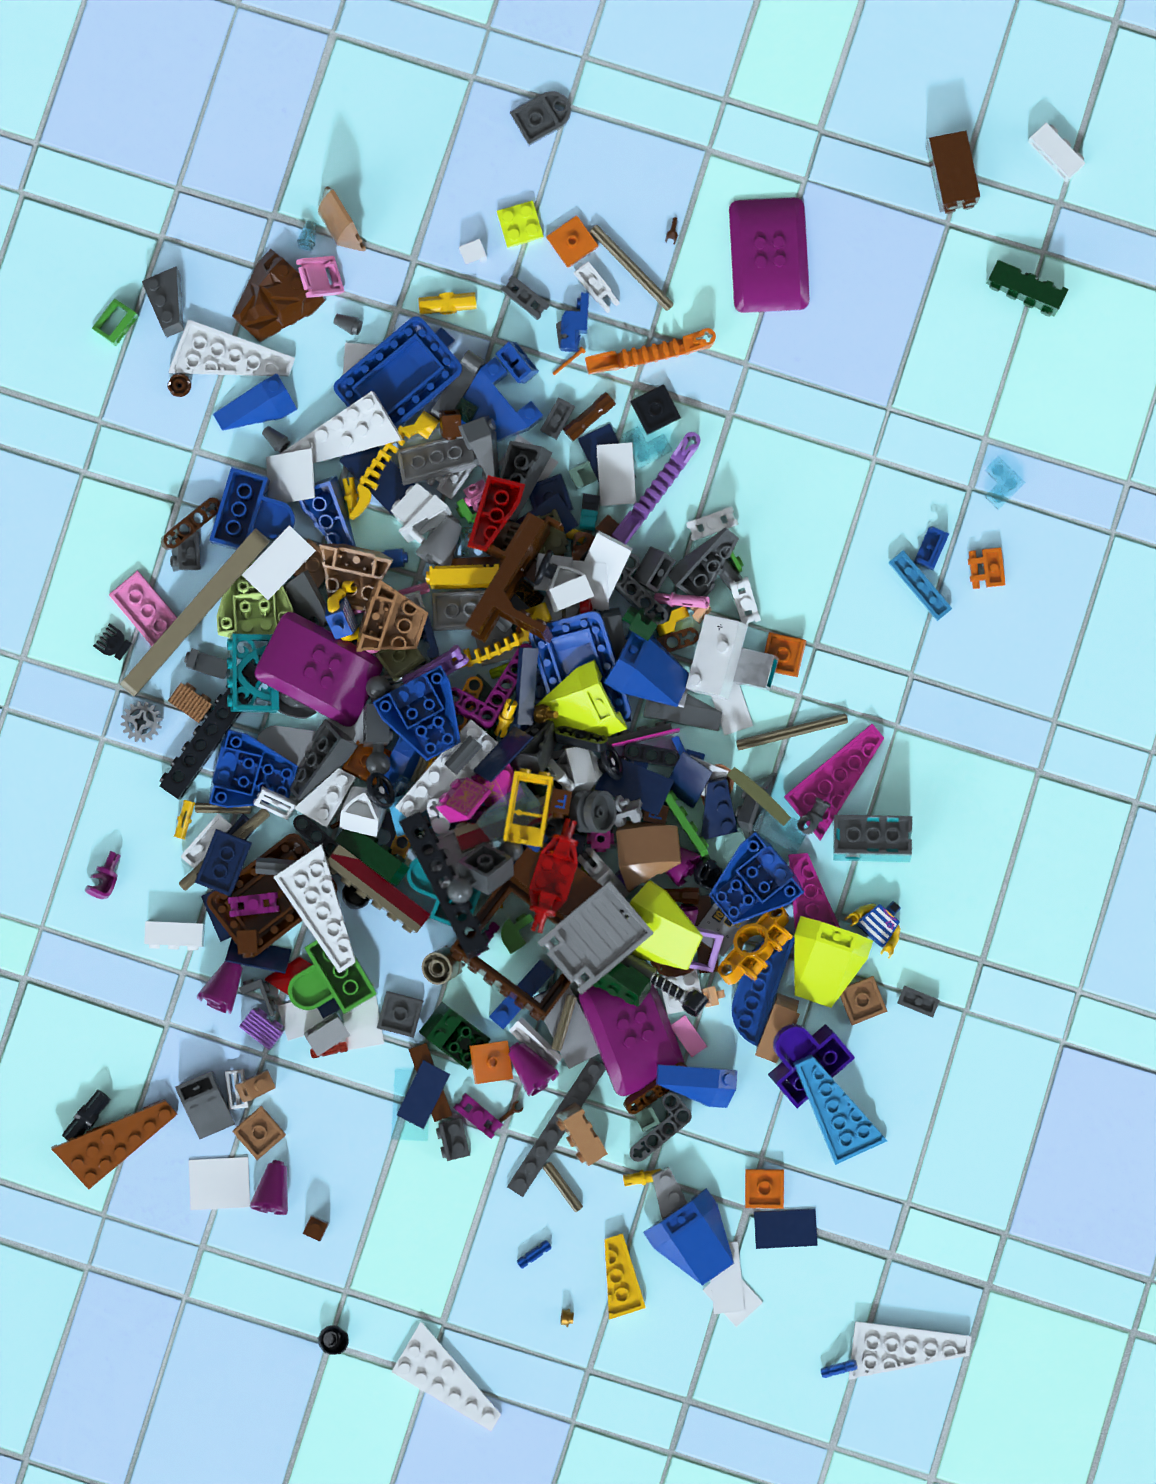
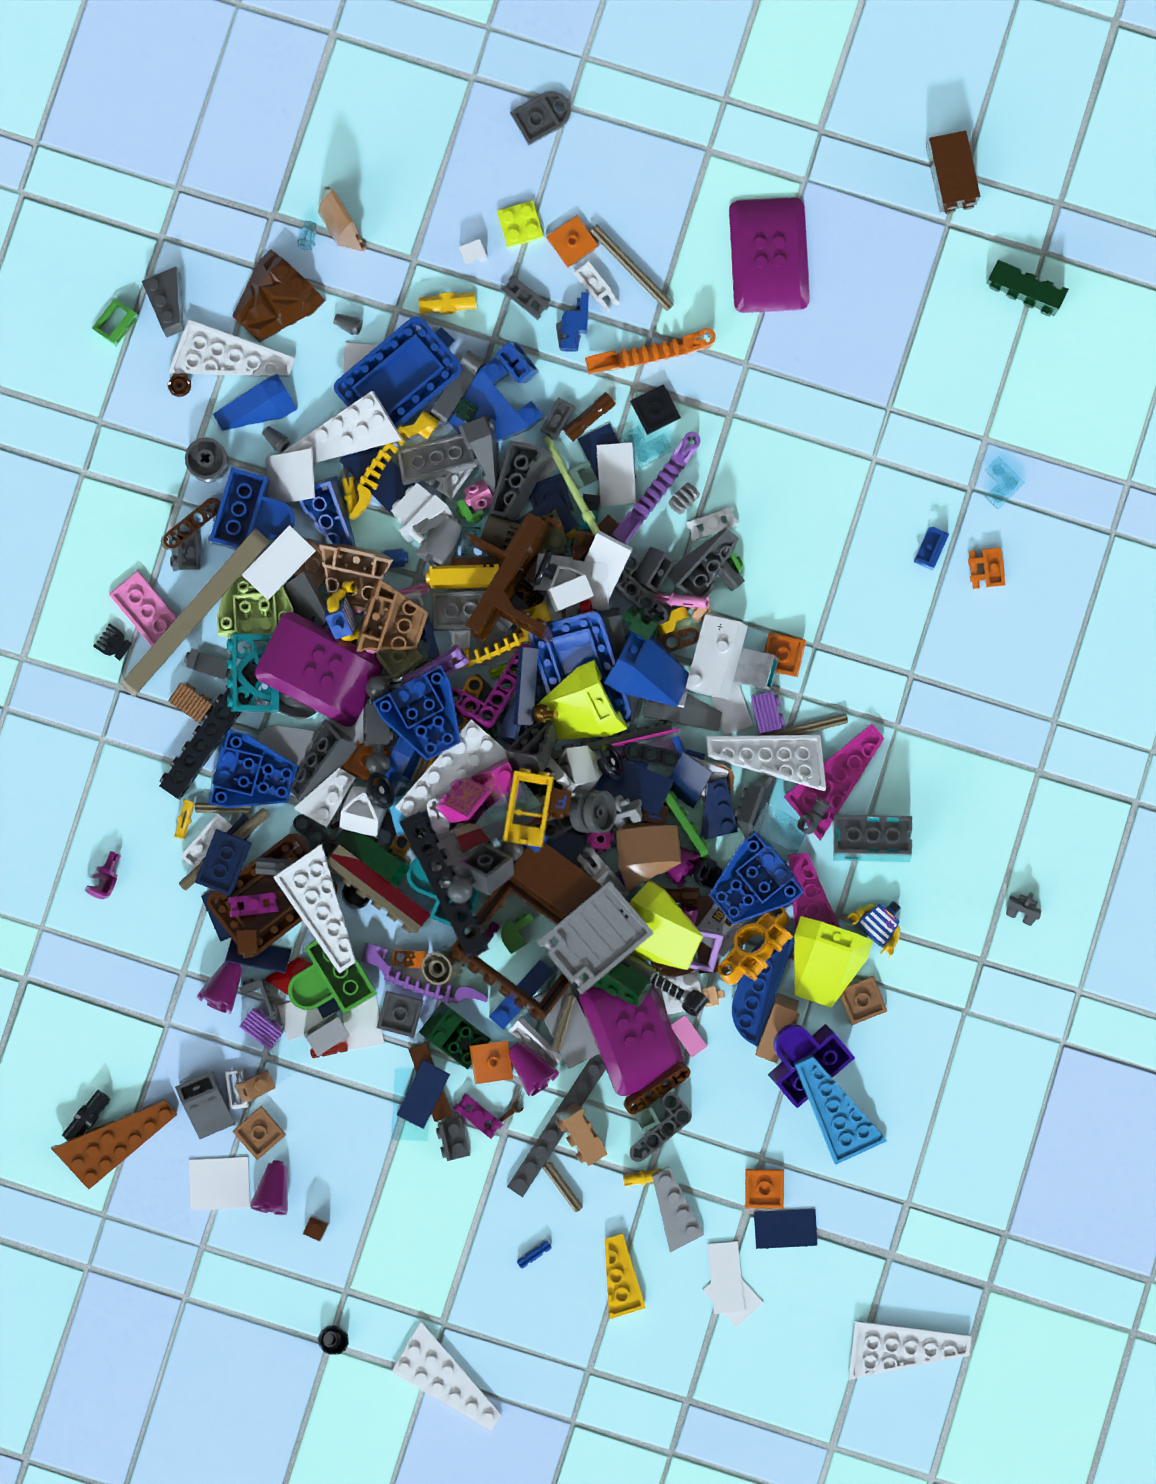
light grey gear [120,701,163,743] -> none
white brick [144,921,205,951] -> none
white tile [253,786,297,820] -> none
bright pink container [296,256,345,298] -> none
reddish brown brick [439,409,462,440] -> none
dark grey axle [444,735,482,775] -> none
red wedge [467,475,525,551] -> none
dark blue window [472,726,533,782] -> none
yellow pin [494,699,518,737] -> none
red plate [529,819,578,933] -> none
orange piece [552,346,586,376] -> none
black beam [554,726,608,752] -> none
pearl gold plate [560,1309,574,1328] -> none
blue wedge [643,1188,734,1286] -> none
blue wedge [656,1064,738,1108] -> none
reddish brown hand [665,217,678,245] -> none
olive sticker [727,767,791,826] -> none
white plate [729,576,761,625] -> none
blue axle [820,1359,858,1378] -> none
dark azure plate [888,550,952,621] -> none
dark grey plate [897,986,940,1018] -> none
white brick [1028,122,1085,183] -> none
none -> dark grey wheel [185,437,229,483]
none -> medium lavender piece [361,943,488,1004]
none -> leg [392,950,429,969]
none -> white tile [451,630,471,650]
none -> yellowish green bar [543,436,600,535]
none -> light grey gear [668,483,700,515]
none -> white wing [706,735,826,791]
none -> medium lavender brick [750,691,785,735]
none -> dark grey hips [1006,892,1042,926]

